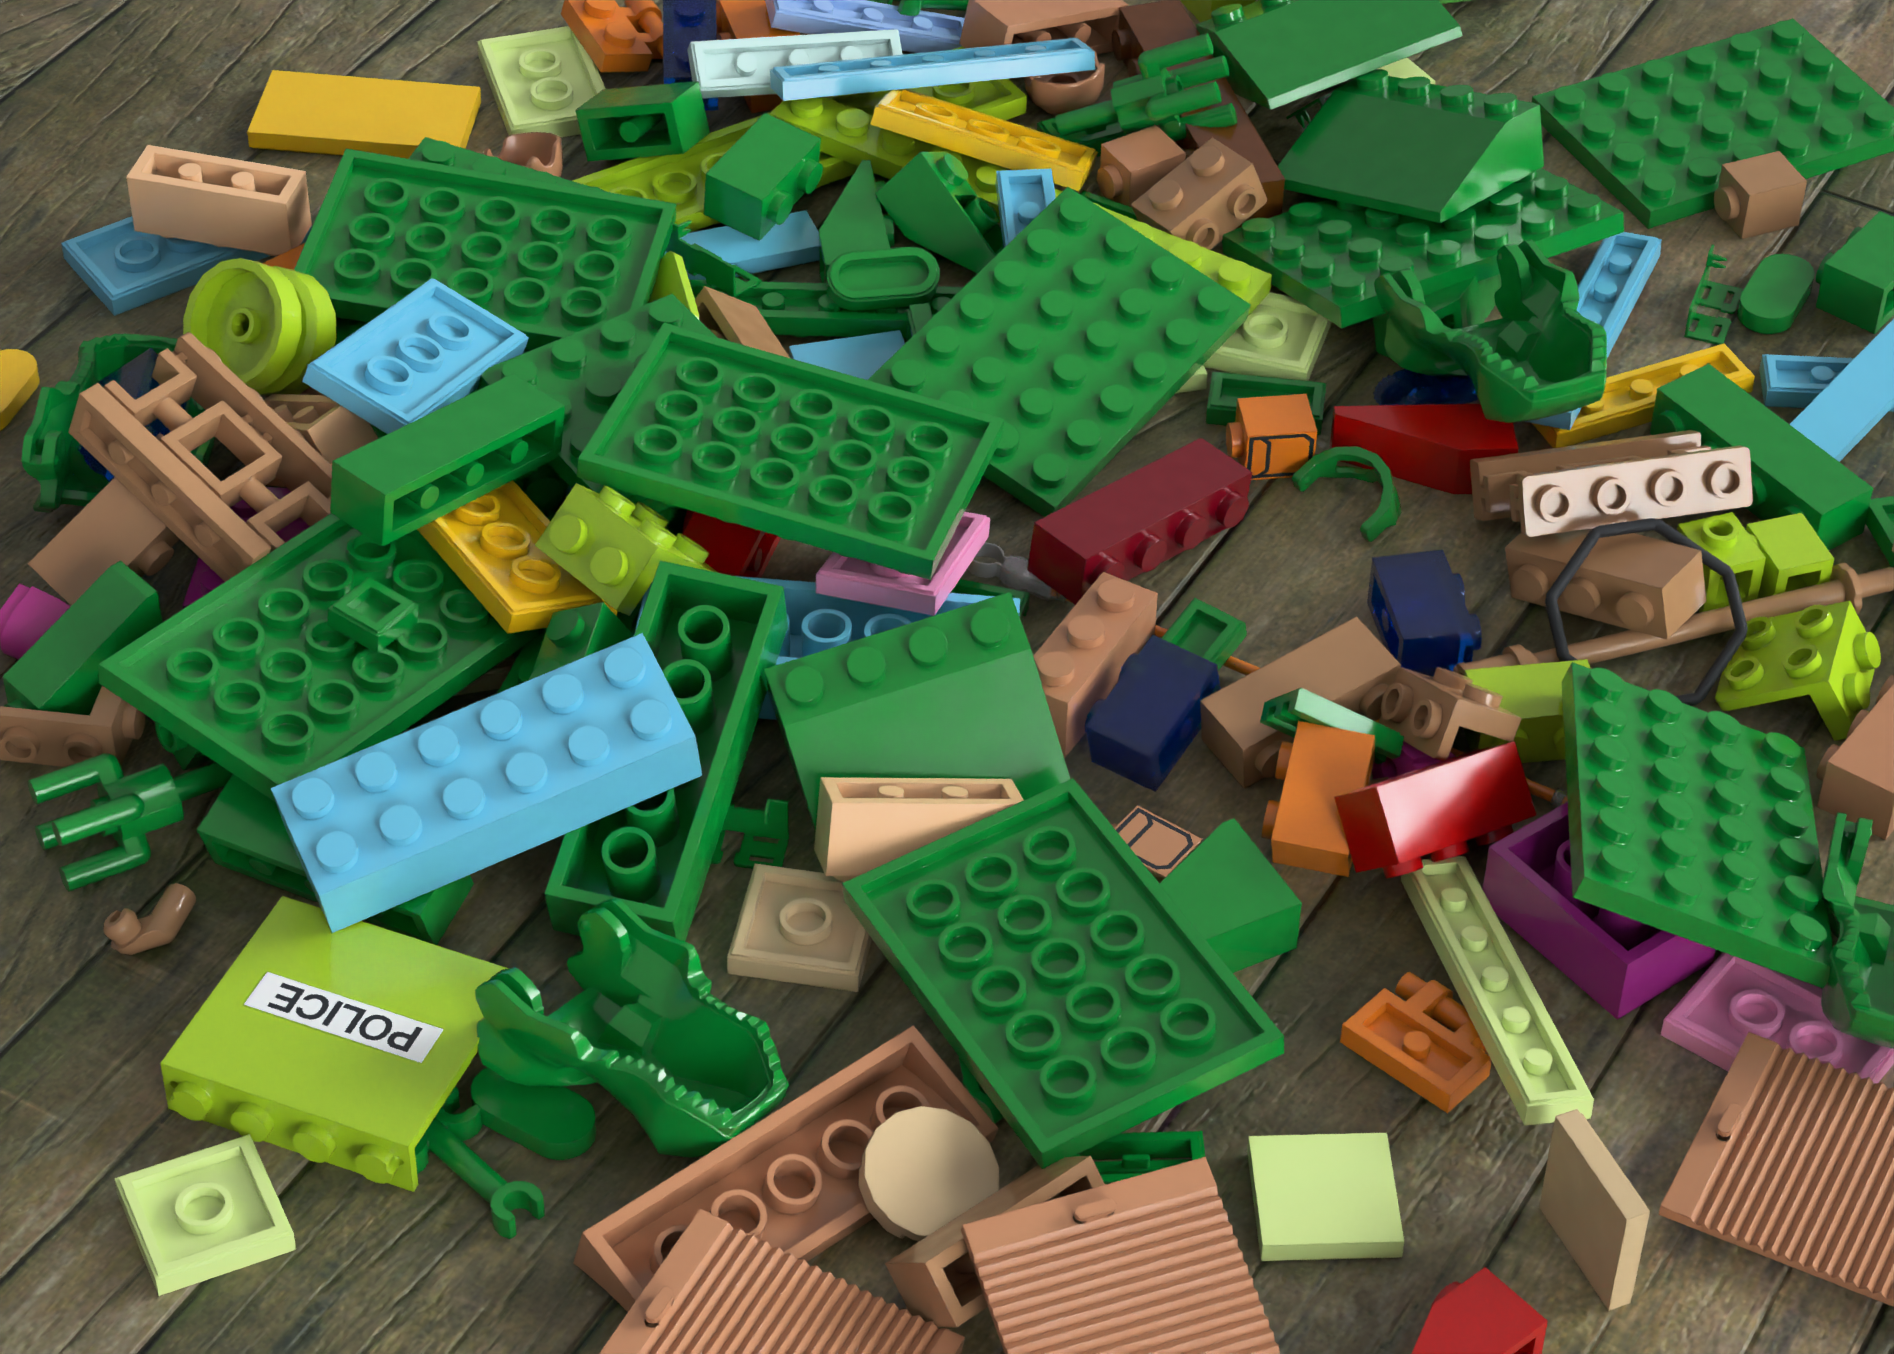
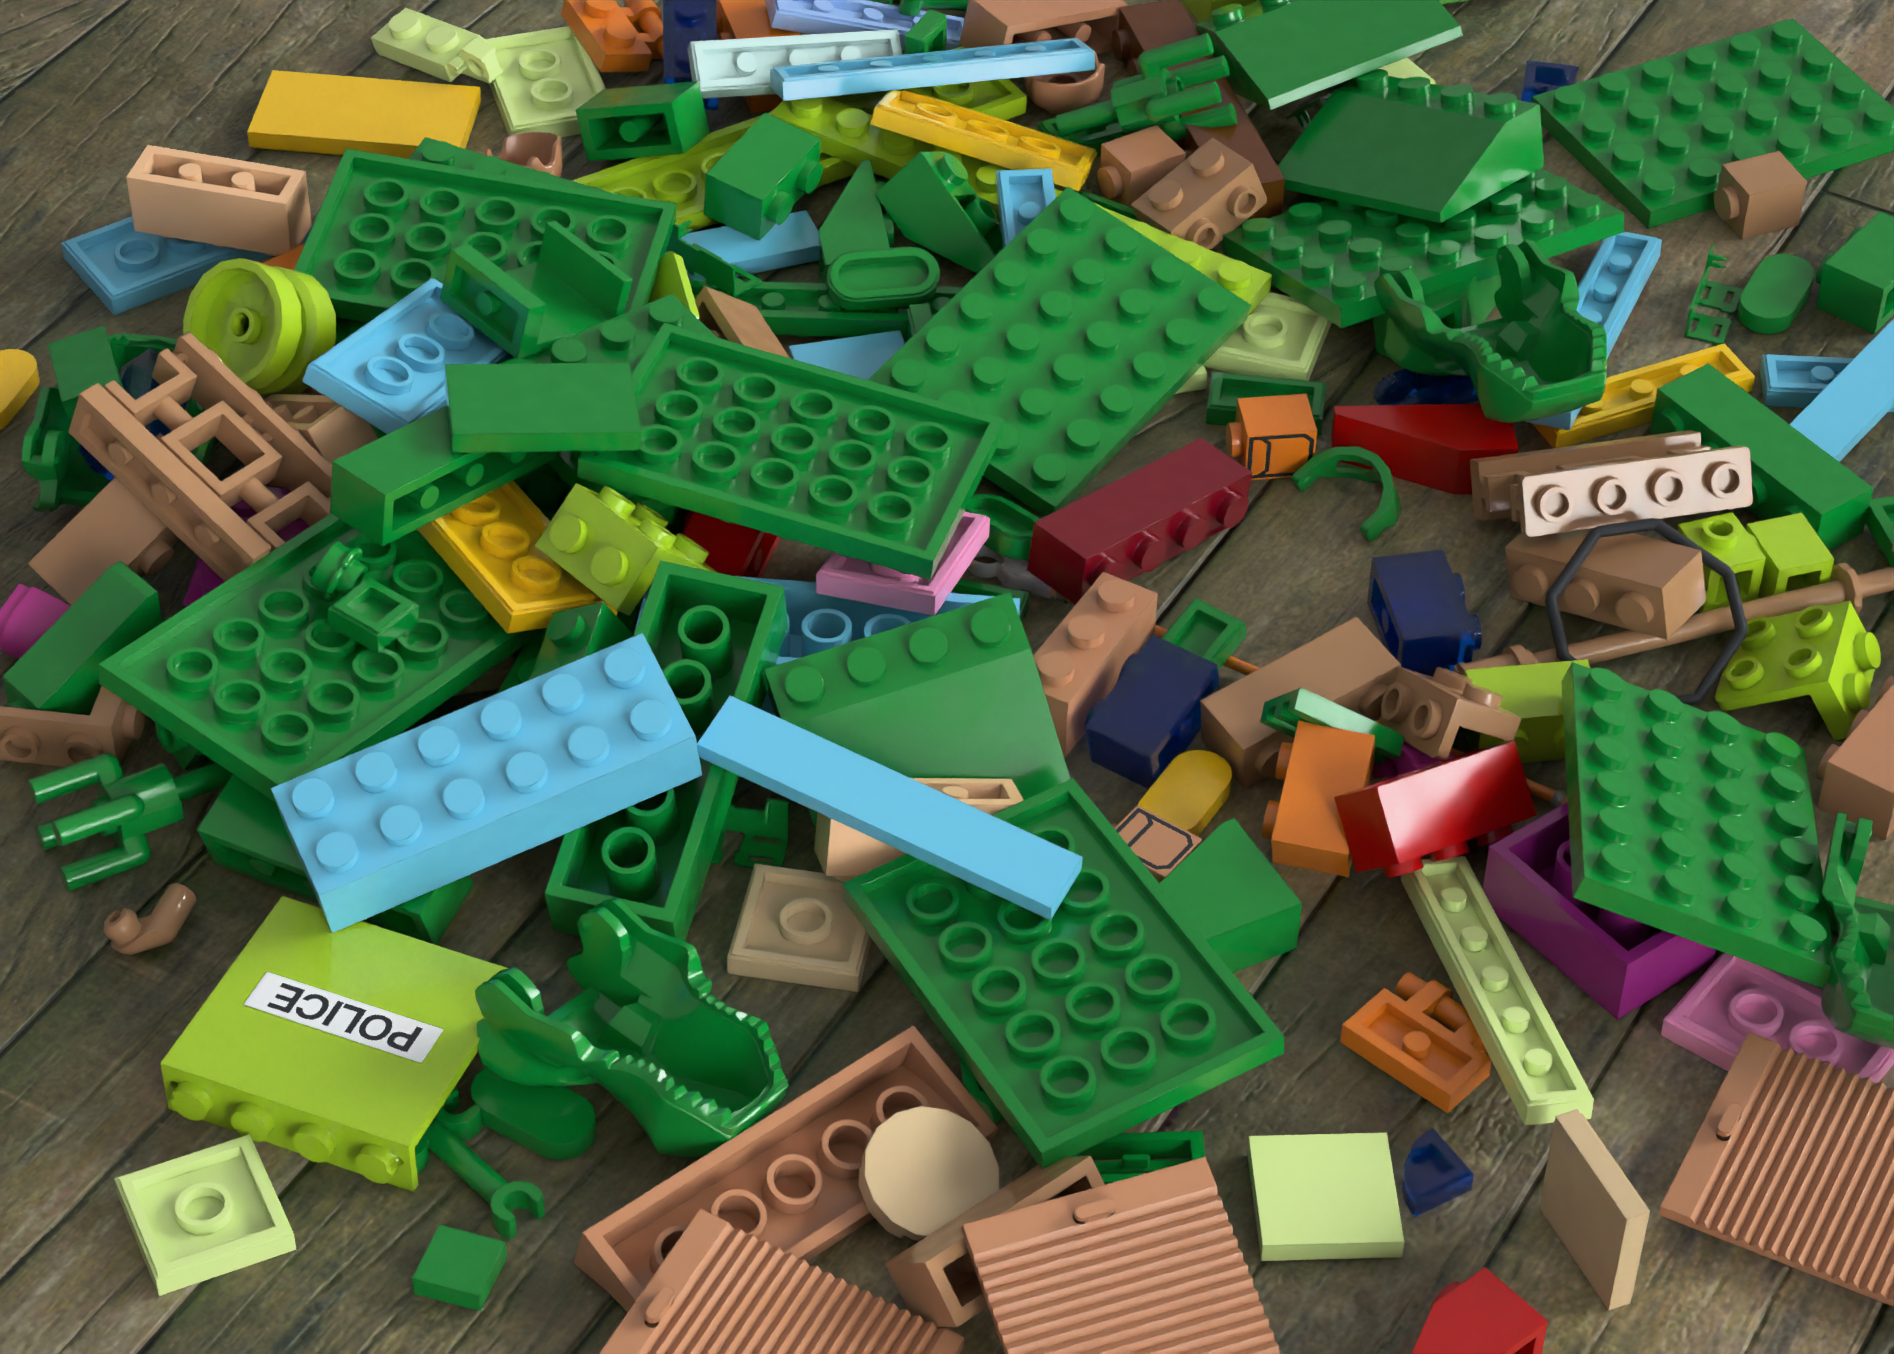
none -> green tile [48,325,123,419]
none -> green plate [311,541,368,602]
none -> yellowish green hinge [371,7,503,84]
none -> green tile [412,1224,507,1311]
none -> green panel [440,221,633,358]
none -> green tile [445,362,641,453]
none -> medium azure tile [697,696,1082,920]
none -> green tile [904,9,947,54]
none -> green tile [965,494,1040,559]
none -> yellow tile [1138,750,1232,836]
none -> clear blue tile [1402,1128,1474,1217]
none -> clear blue tile [1521,60,1579,102]

